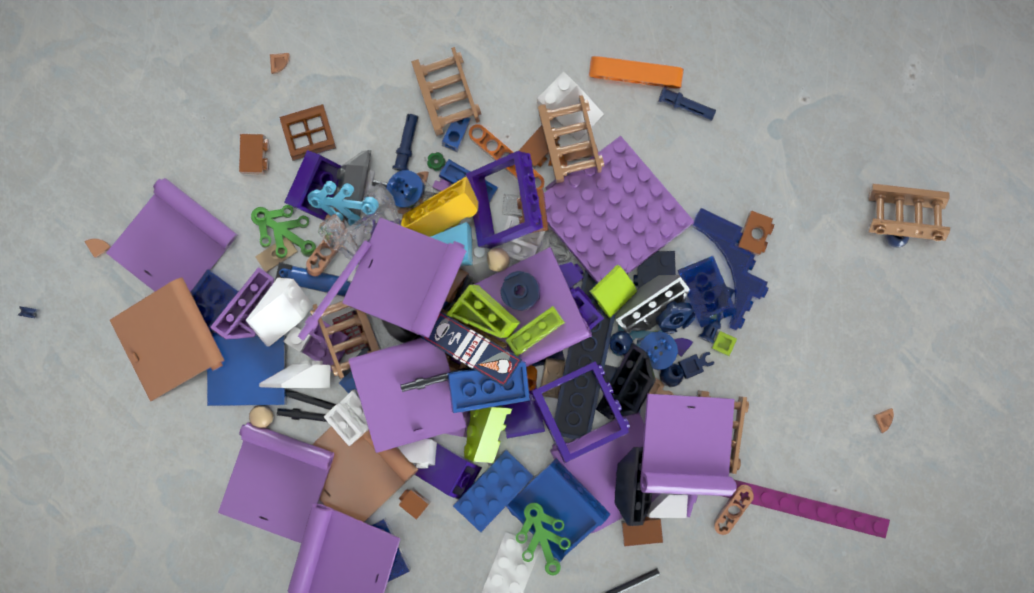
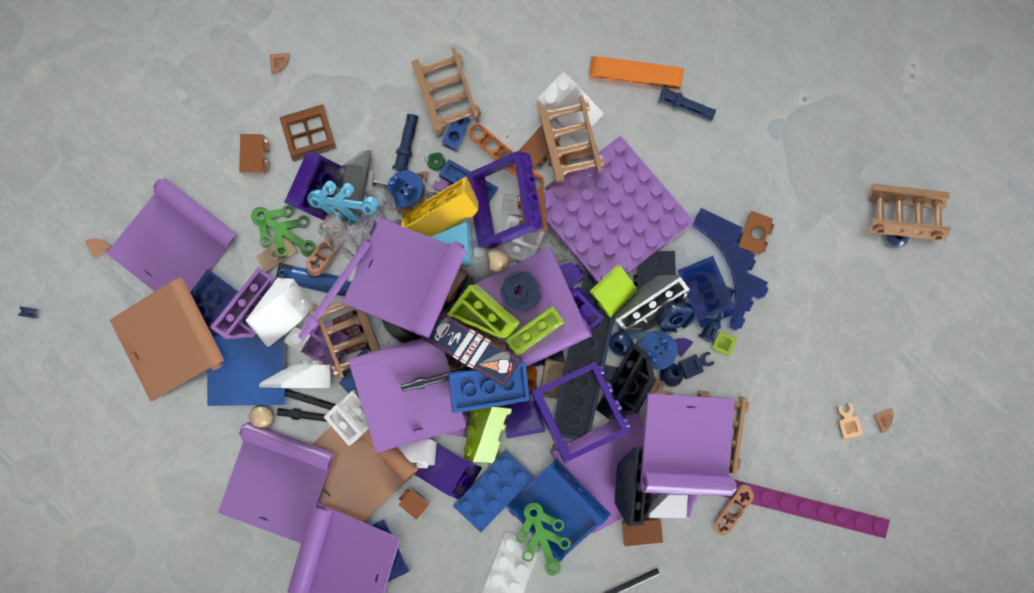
none -> light nougat plate [838,404,863,439]

